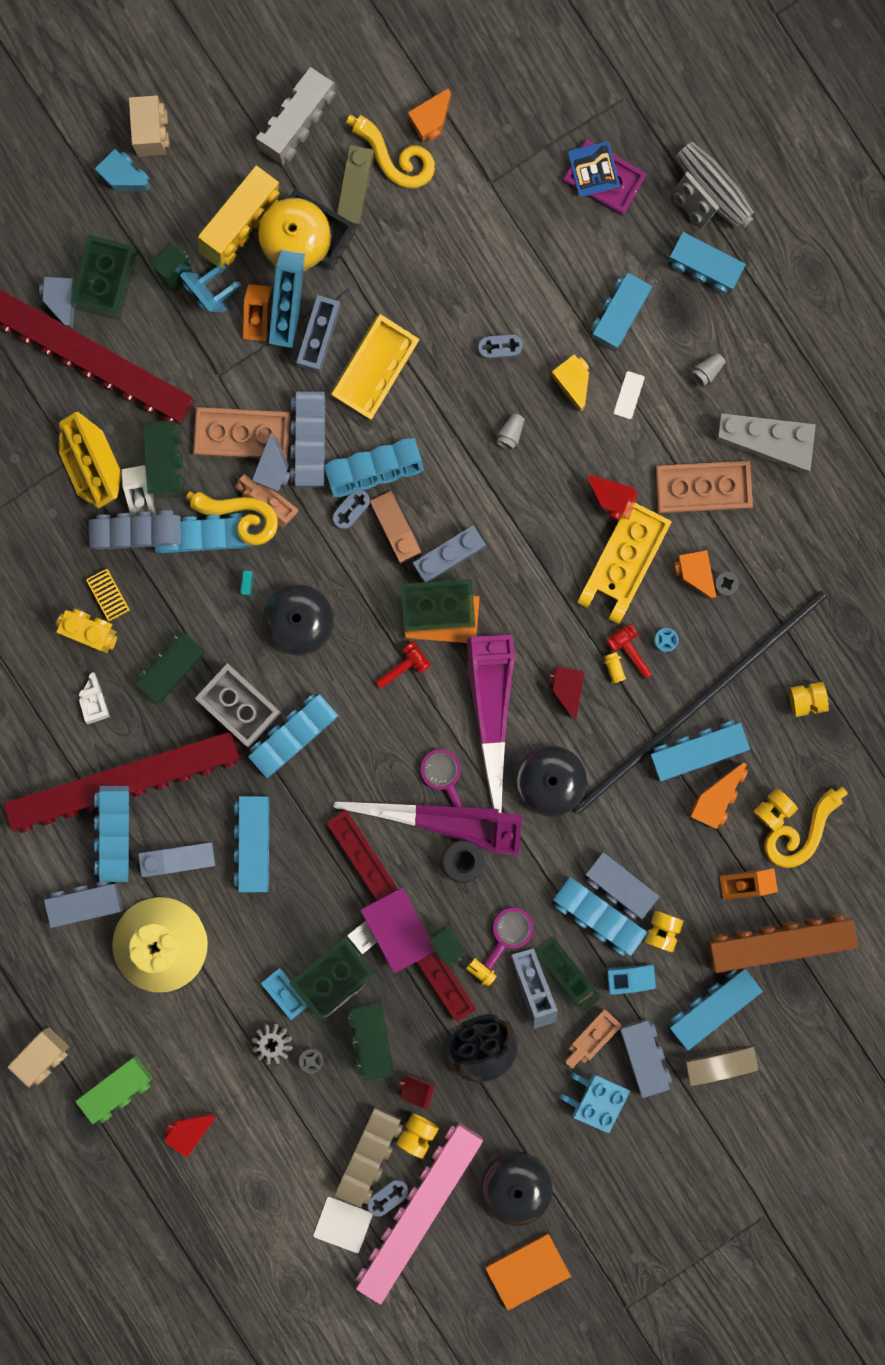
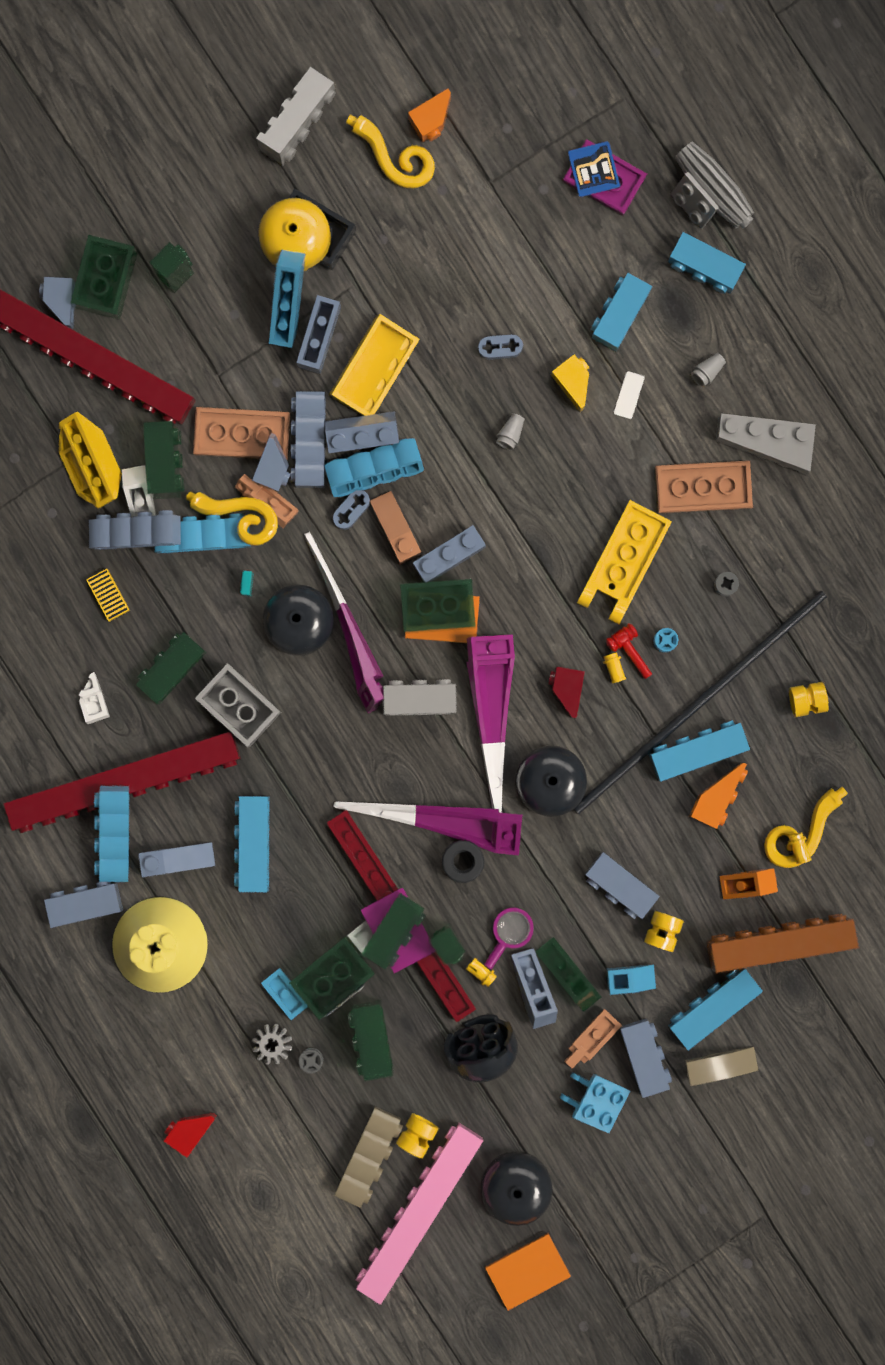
tan brick [8,1027,69,1087] -> none
yellow brick [56,608,118,653] -> none
bright green brick [75,1056,153,1125] -> none
dark azure slope [95,149,151,191] -> none
tan brick [129,96,170,157] -> none
dark azure plate [180,265,241,312] -> none
yellow brick [198,166,280,269] -> none
orange slope [243,284,272,342] -> none
dark azure brick [248,694,339,778] -> none
white sticker [313,1197,372,1253] -> none
olive slope [337,145,374,225] -> none
sand blue beam [368,1179,408,1216] -> none
red piece [375,641,431,689] -> none
dark red slope [398,1073,435,1110] -> none
piece [421,749,464,807] -> none
dark azure brick [553,876,647,956] -> none
red slope [588,475,638,521] -> none
orange slope [674,550,716,599] -> none
yellow wheel [753,788,798,833] -> none
none -> magenta plate [304,532,384,713]
none -> sand blue brick [325,411,399,453]
none -> clear green brick [361,892,426,970]
none -> light grey brick [384,680,456,716]
none -> yellow pin [788,832,811,864]

